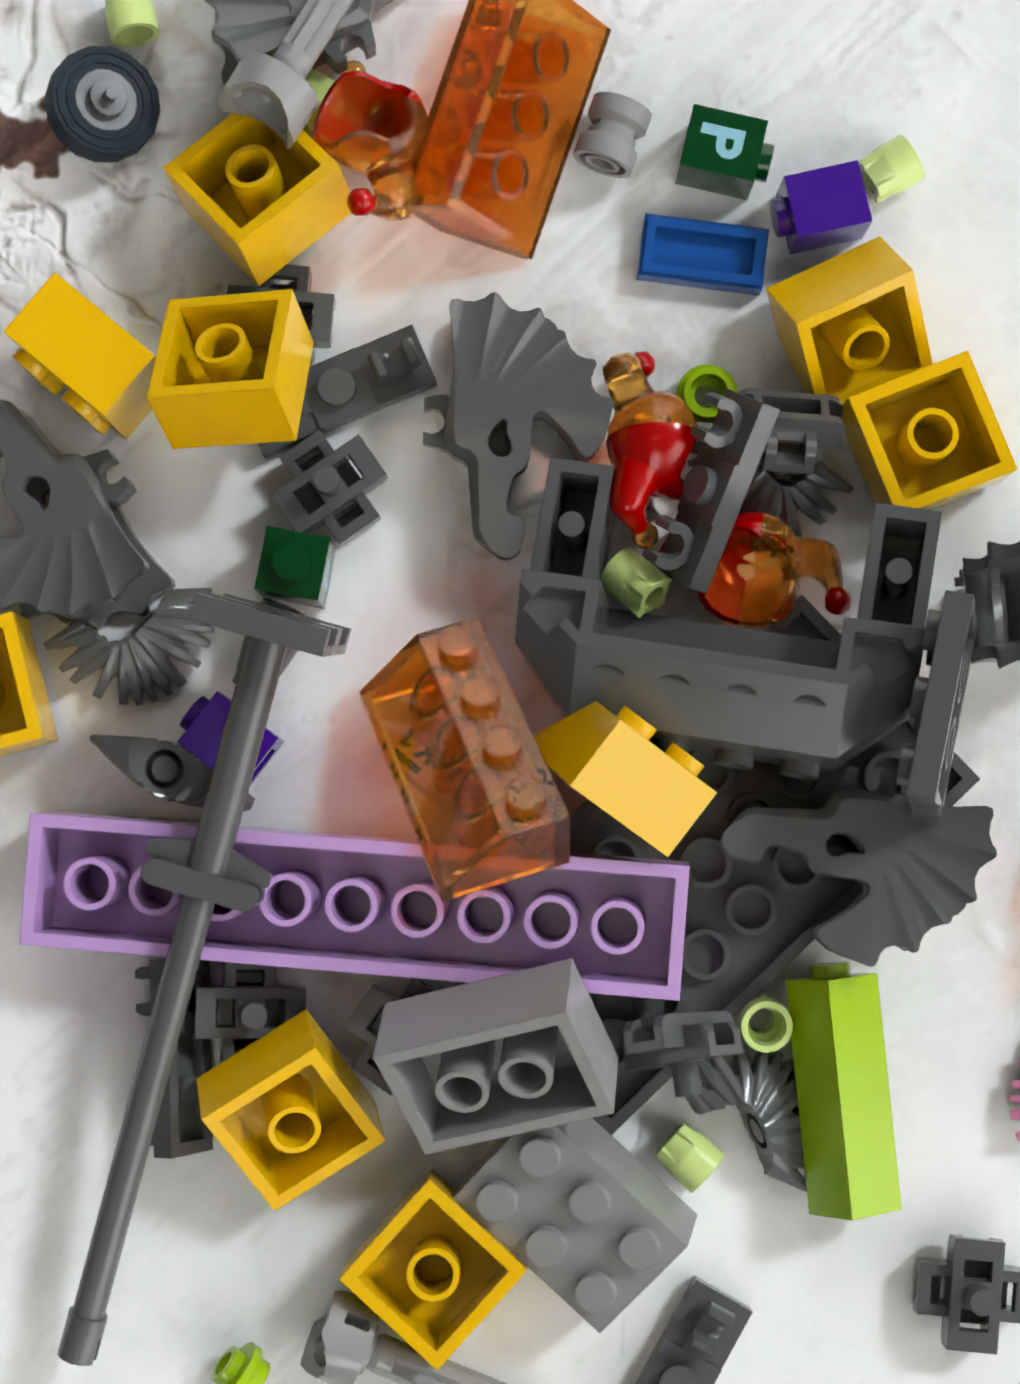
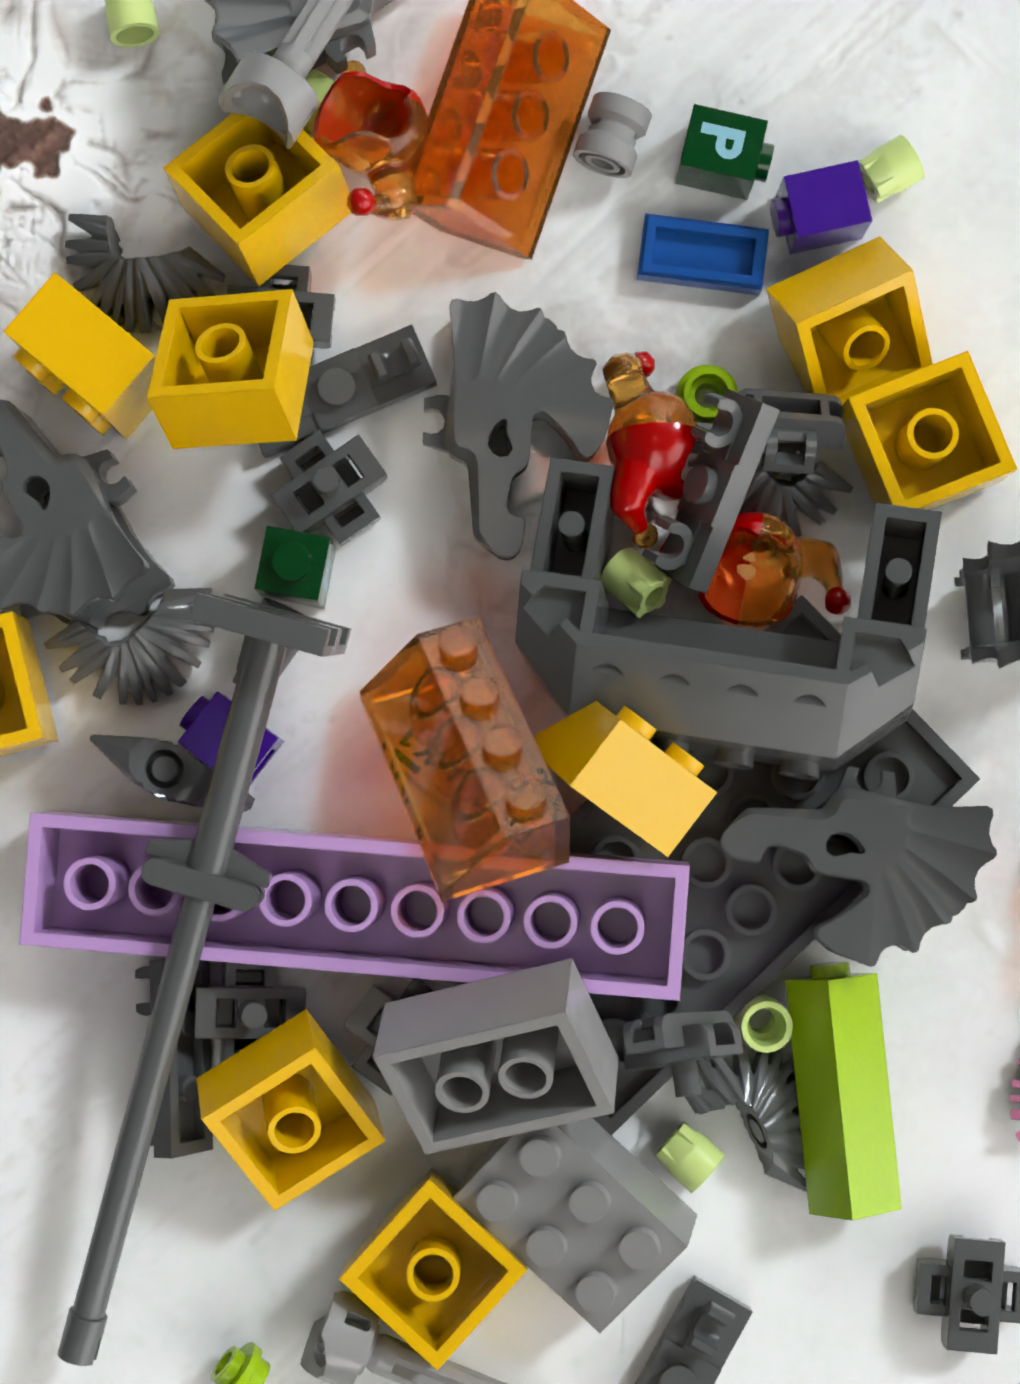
black wheel [45,46,160,162] -> none
dark grey plate [897,590,978,821] -> none
none -> dark grey hair [65,213,226,334]

